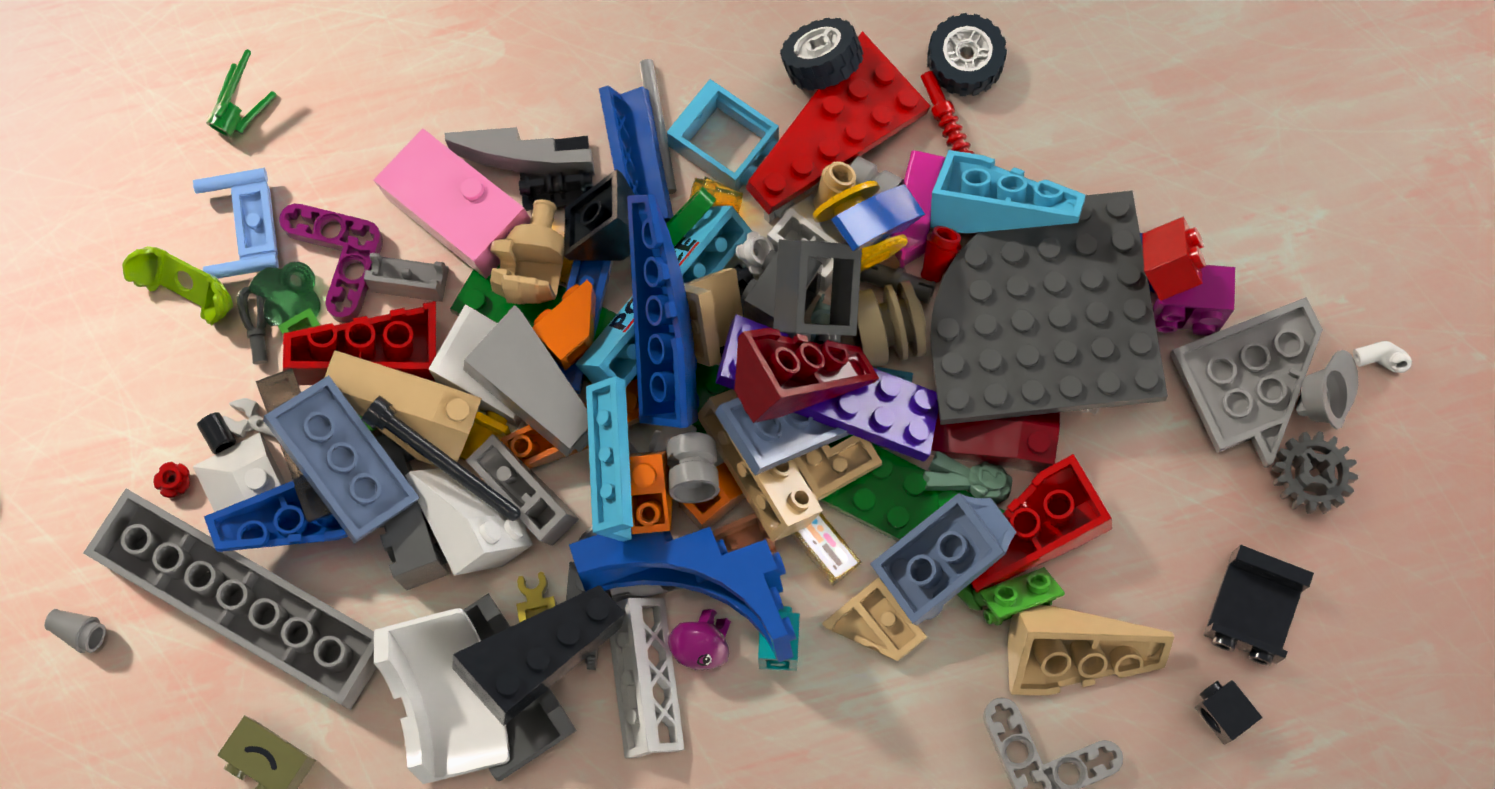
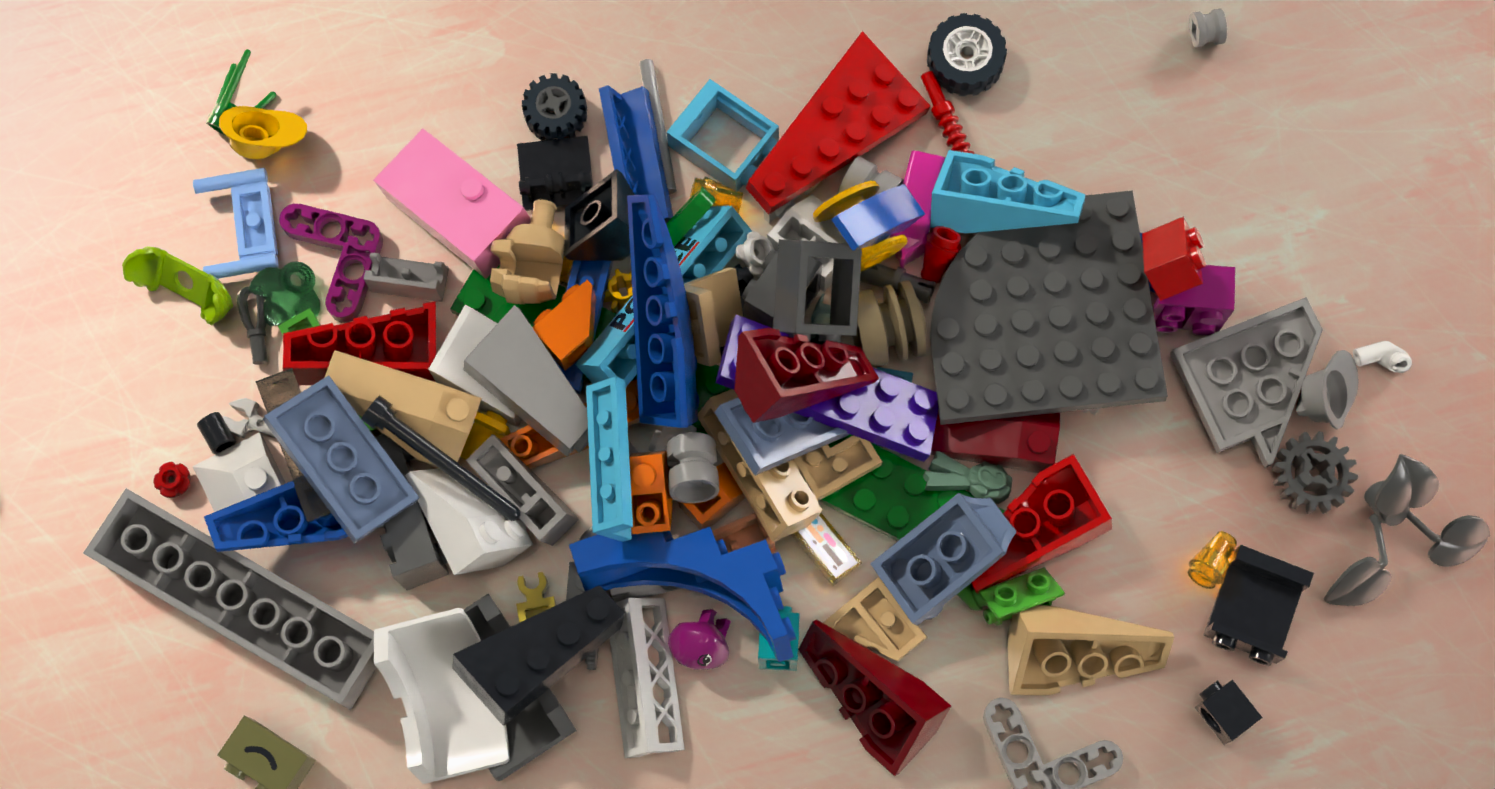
light grey cone [44,609,106,653] -> none
light grey slope [445,127,595,176] -> none
black wheel [780,18,863,91] -> none
tan cone [813,162,856,209] -> none
none -> yellow piece [219,106,307,160]
none -> black wheel [522,73,587,140]
none -> yellow gear [604,268,633,313]
none -> dark red wedge [798,620,951,776]
none -> clear yellow cone [1188,531,1237,589]
none -> light grey wheel [1189,9,1227,48]
none -> dark grey plant [1324,454,1490,606]

